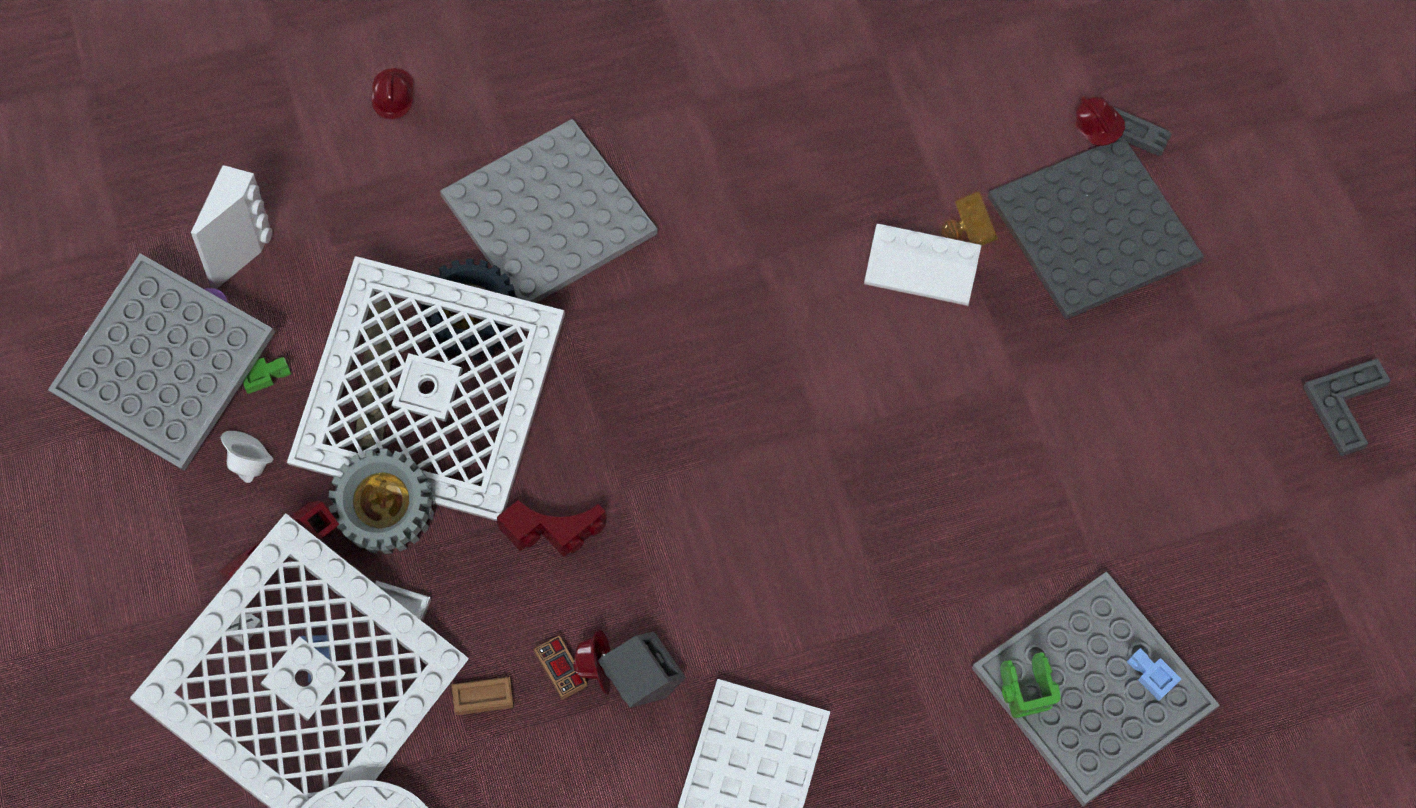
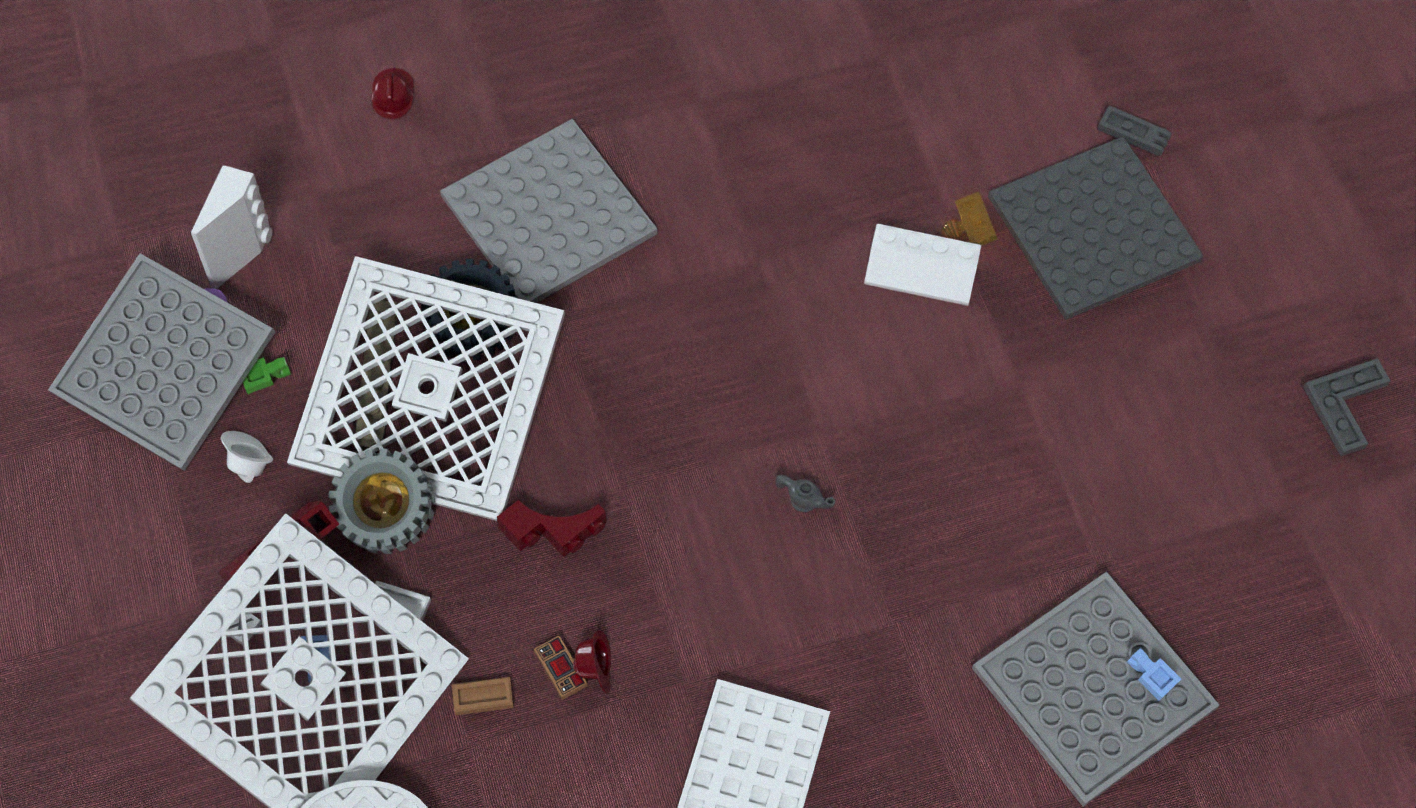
dark grey slope [598,632,686,708] -> none
bright green piece [1000,652,1061,718] -> none
dark red piece [1075,96,1125,146] -> none
none -> dark grey piece [775,474,835,512]

